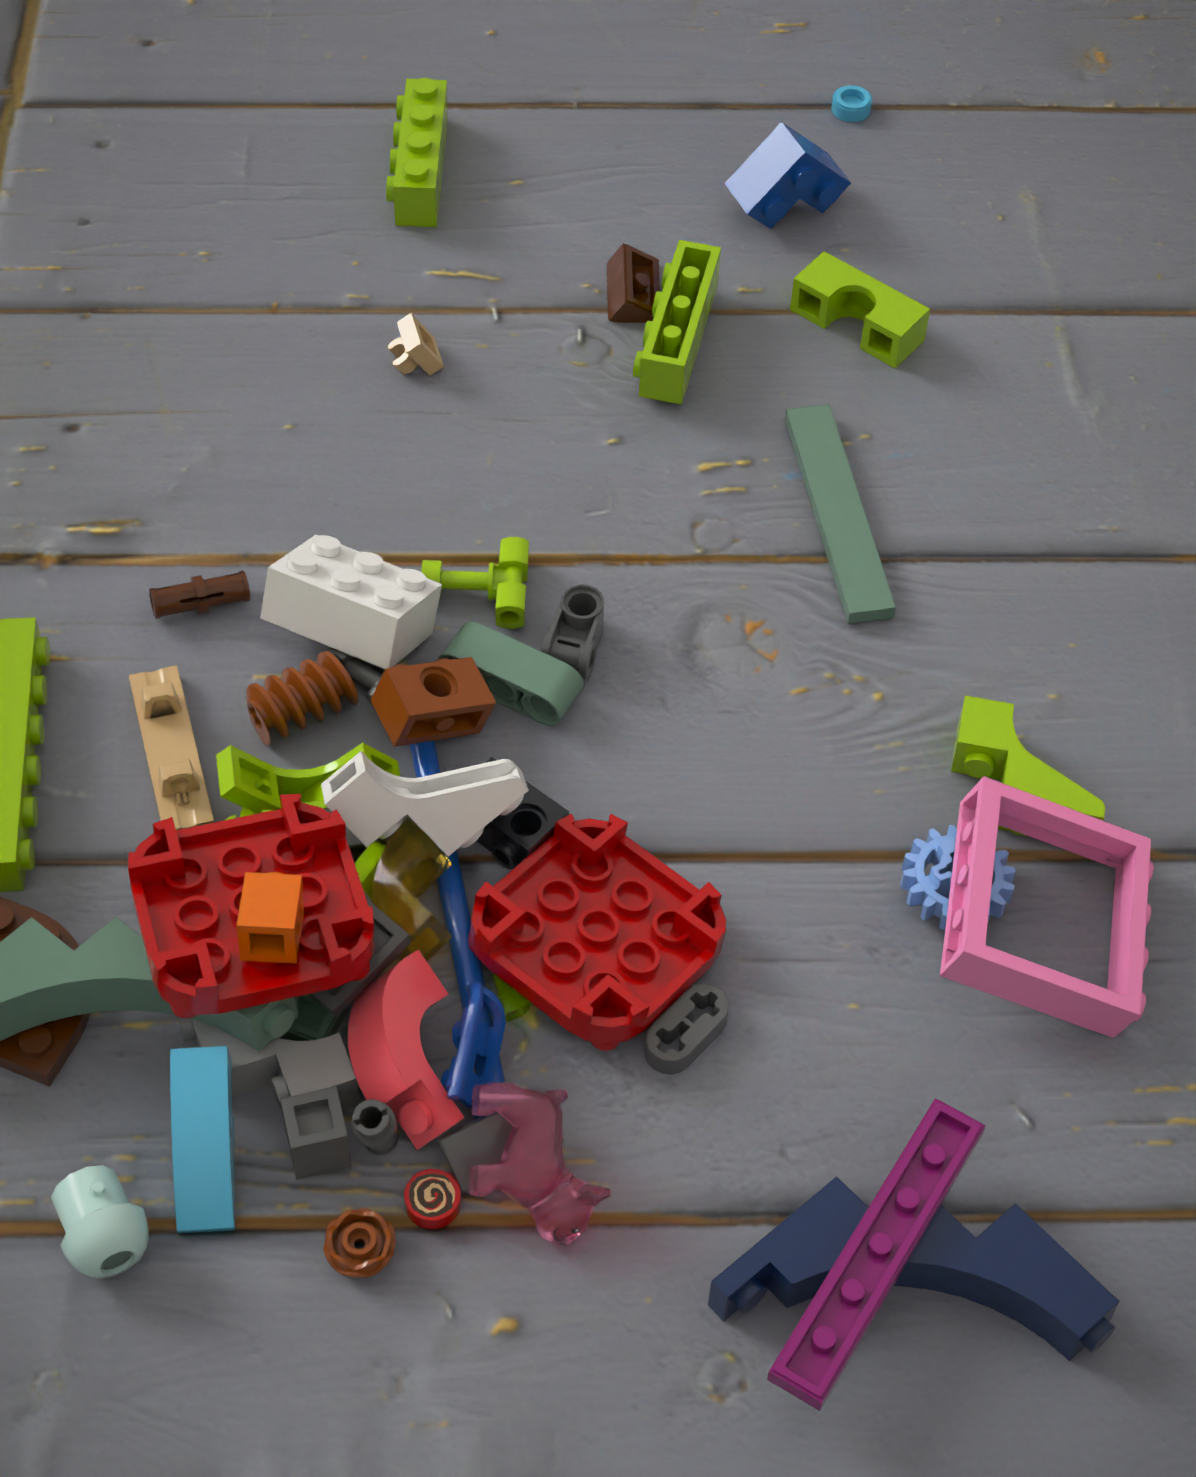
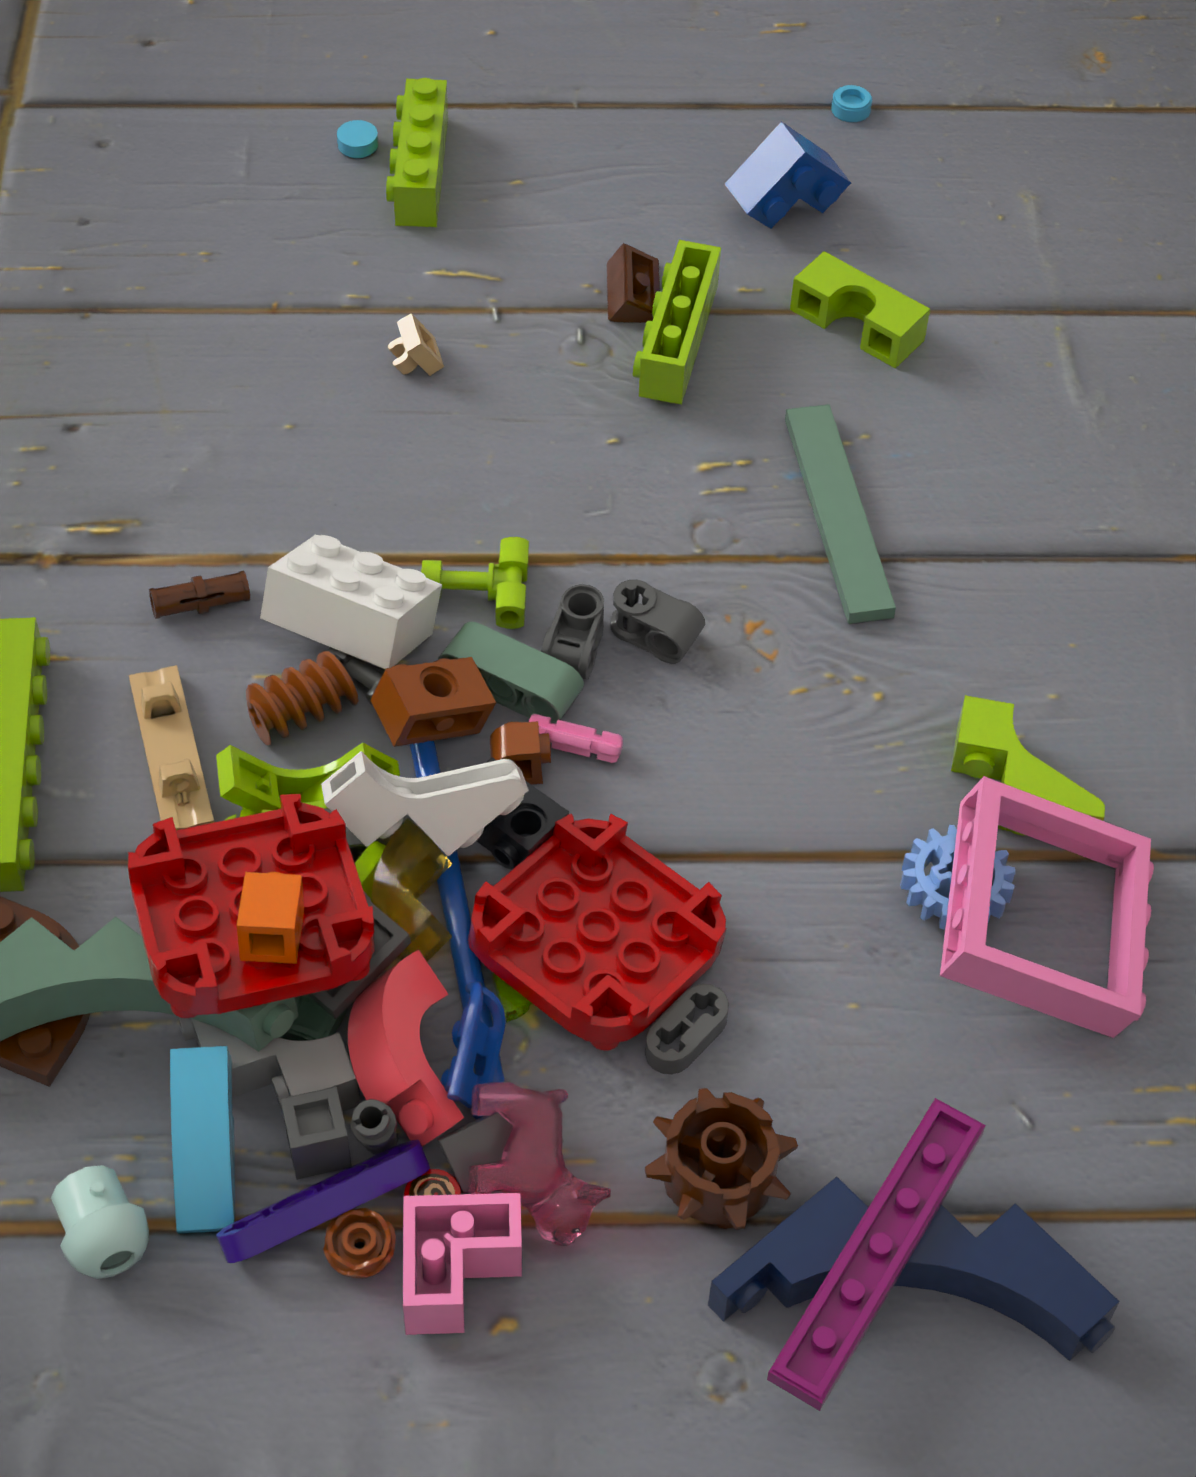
none -> dark purple beam [216,1140,430,1263]
none -> medium azure tile [337,120,378,158]
none -> bright pink brick [403,1193,522,1335]
none -> dark orange plate [490,721,551,785]
none -> bright pink axle [528,714,623,763]
none -> dark grey piece [610,580,705,664]
none -> reddish brown brick [644,1088,798,1230]

